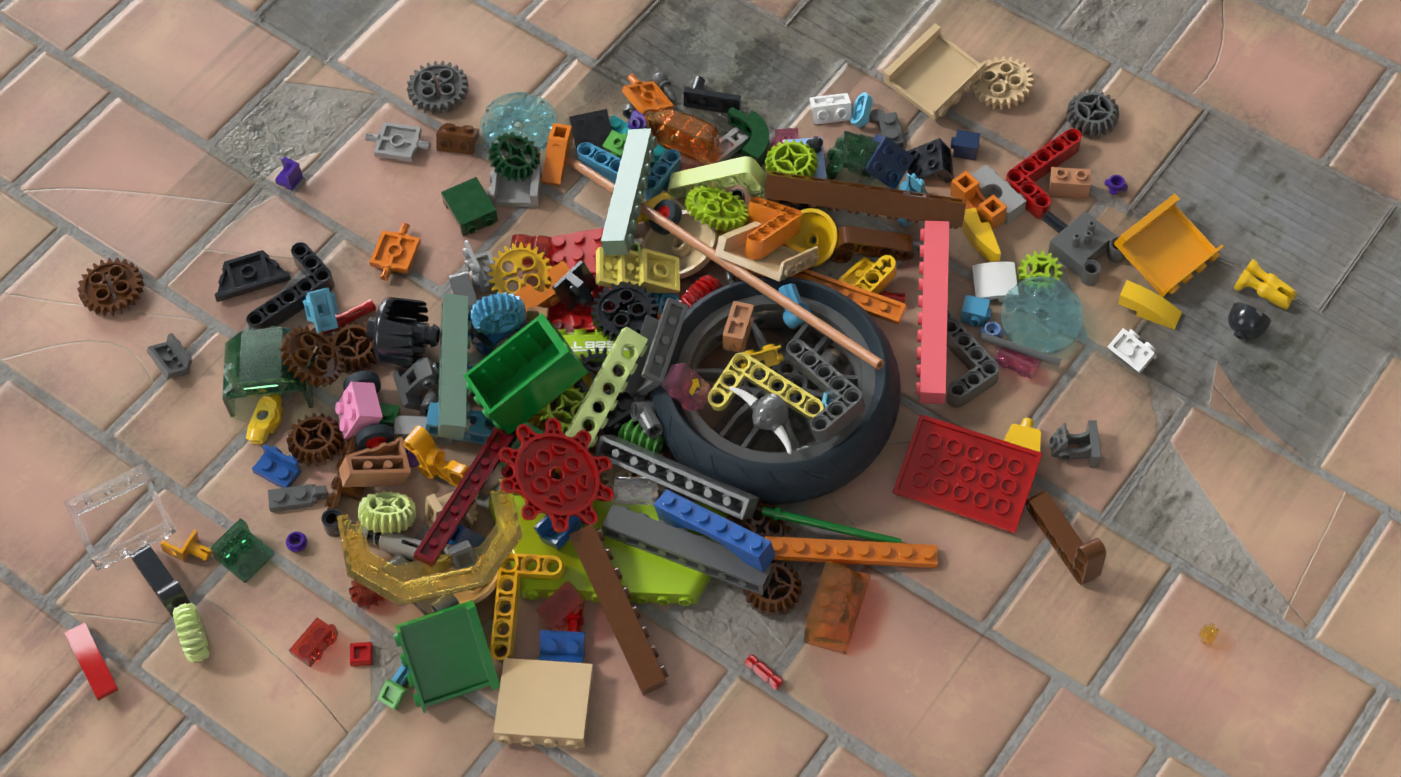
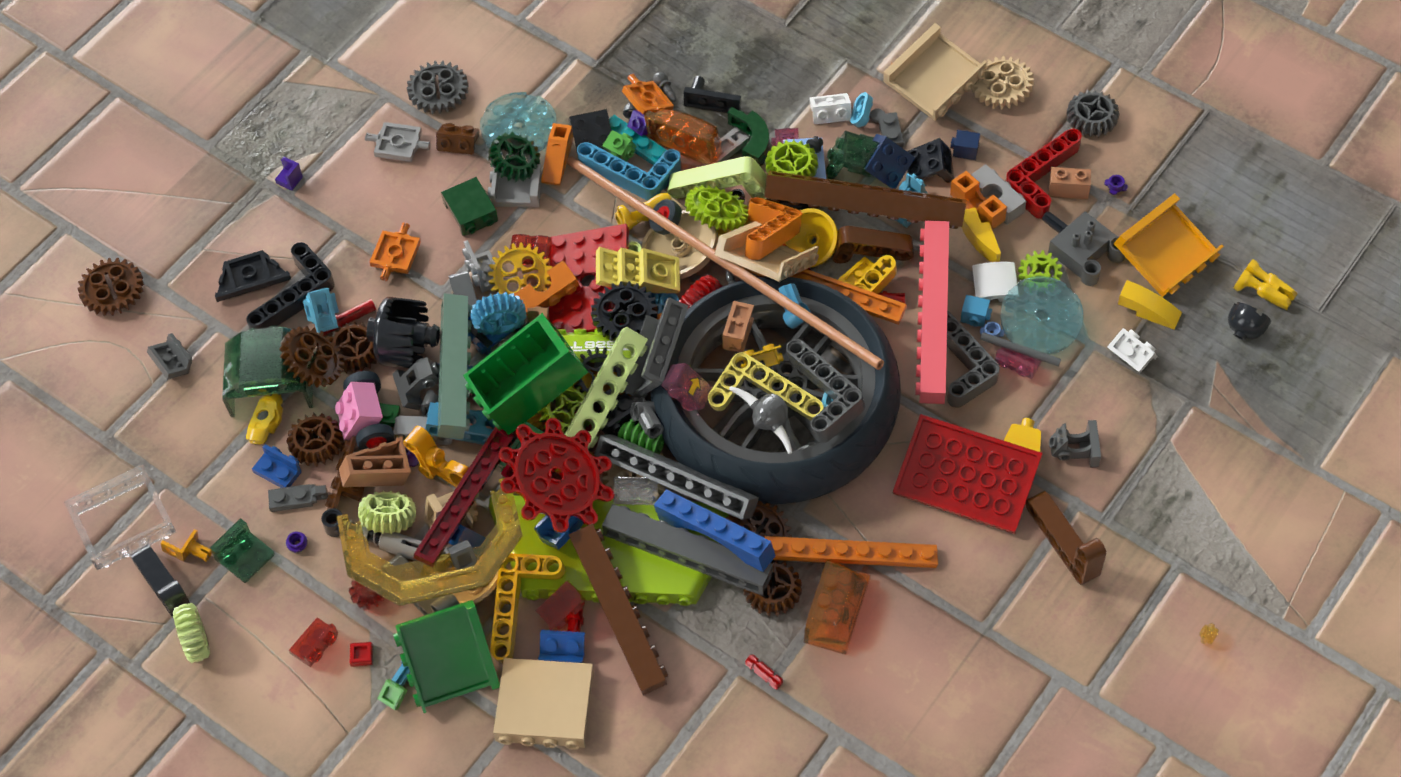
red slope [65,622,118,701] -> none
black bracket [552,260,598,312] -> none
brick [601,128,657,255] -> none
green bar [761,506,902,543] -> none

